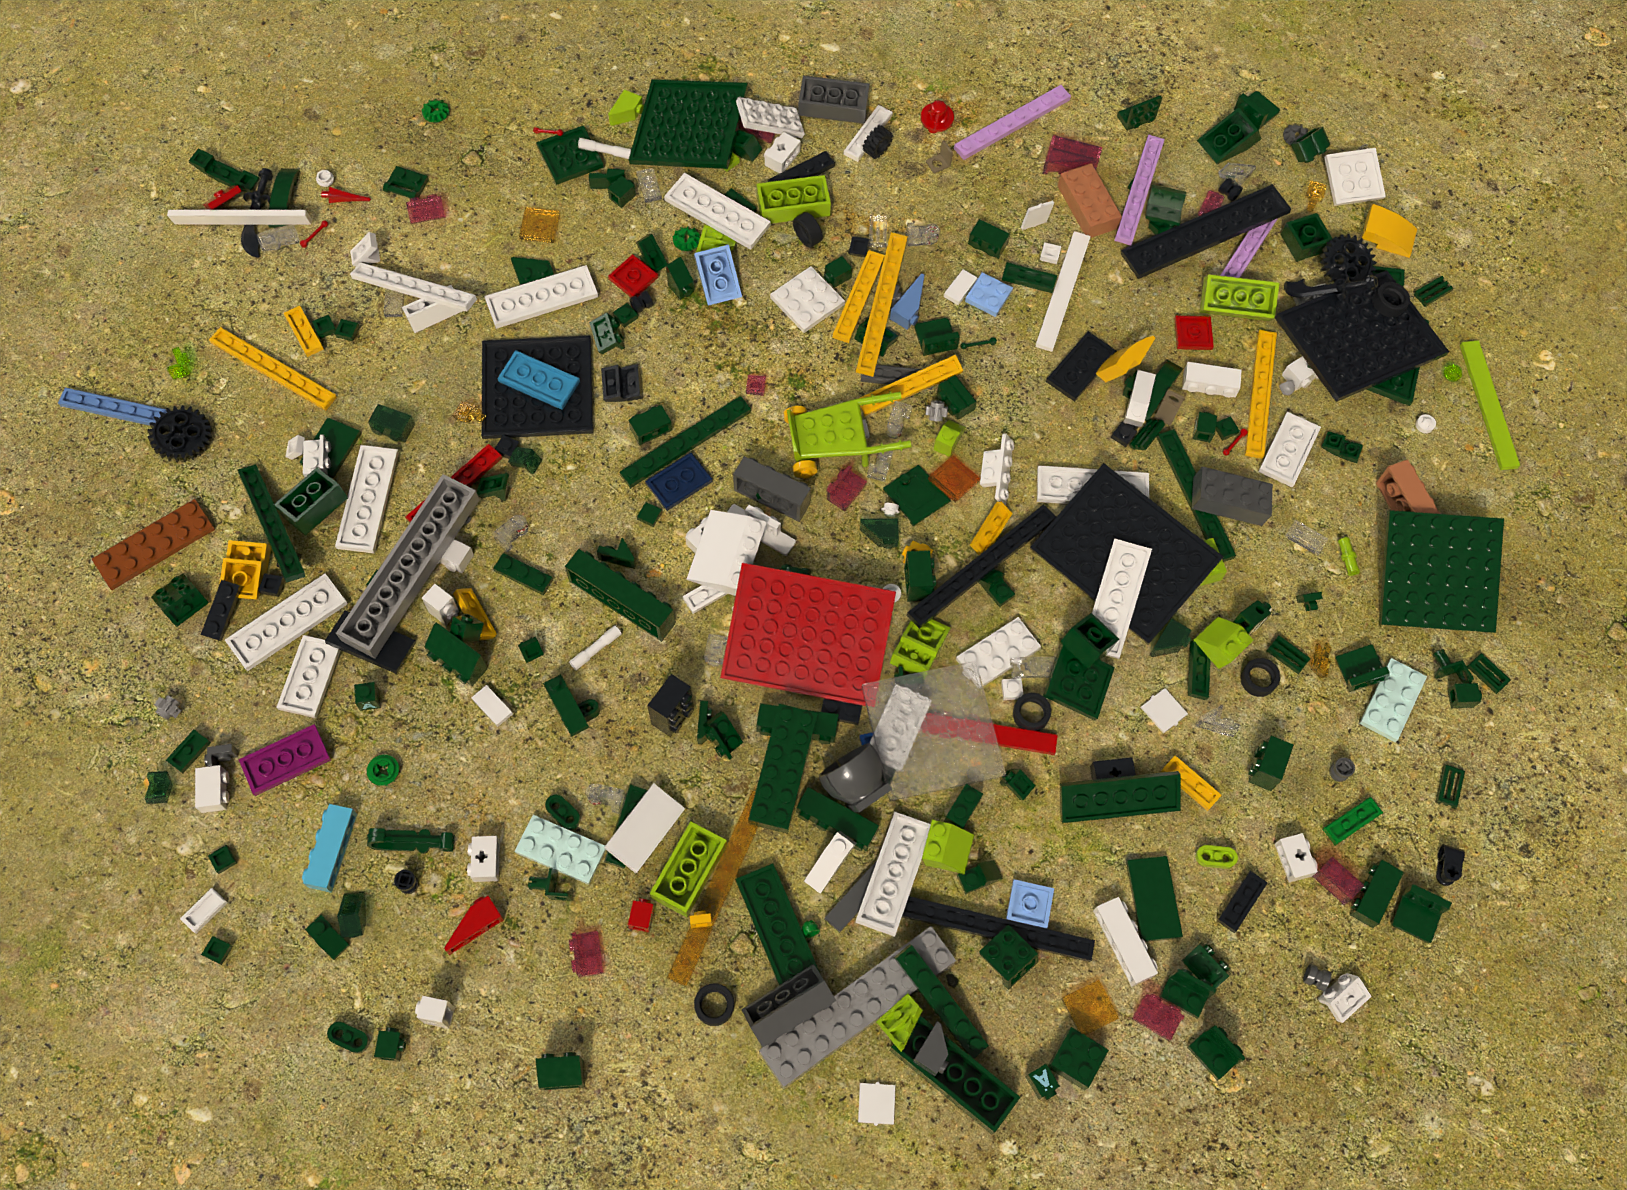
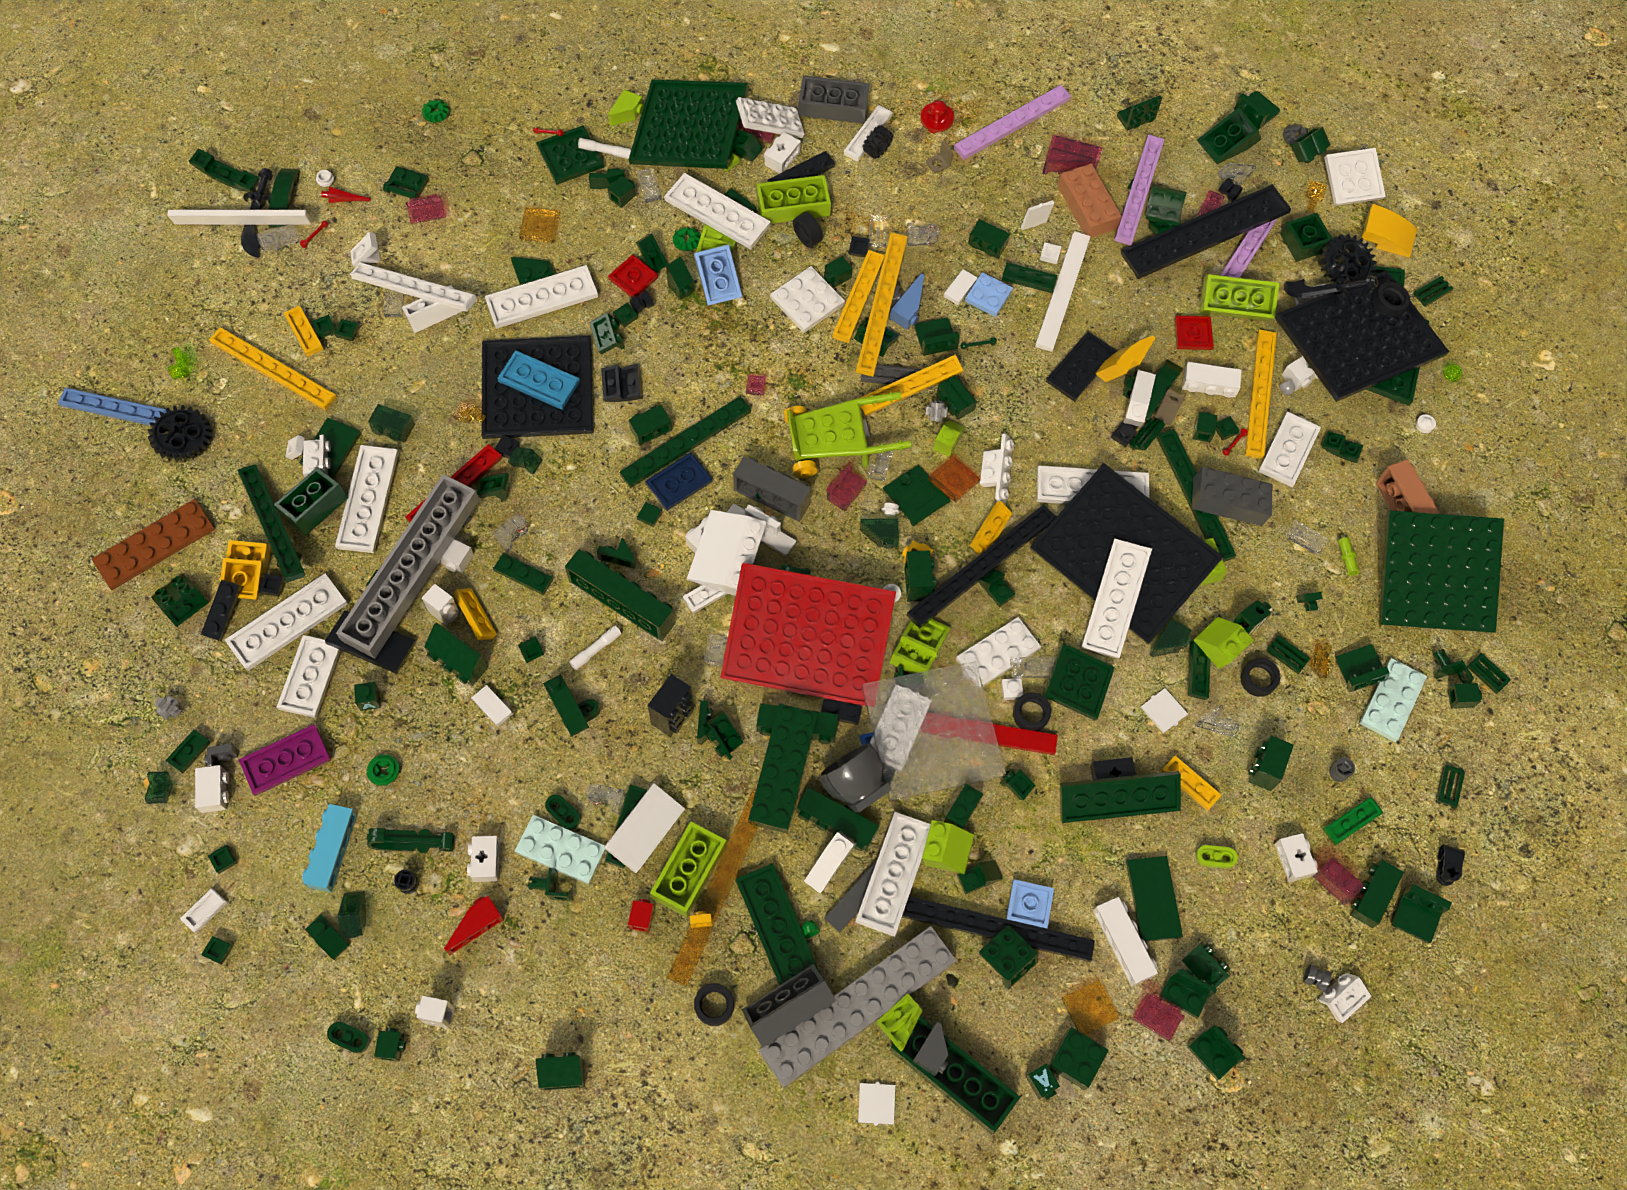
red plate [203,185,241,210] -> none
dark green brick [450,614,484,642] -> none
clear pink bracket [569,931,604,978] -> none
clear leg [887,401,913,439] -> none
dark green plate [894,944,989,1059] -> none
dark green brick [1060,613,1120,669] -> none
black plate [1217,871,1268,933] -> none
lime tile [1460,340,1520,471] -> none

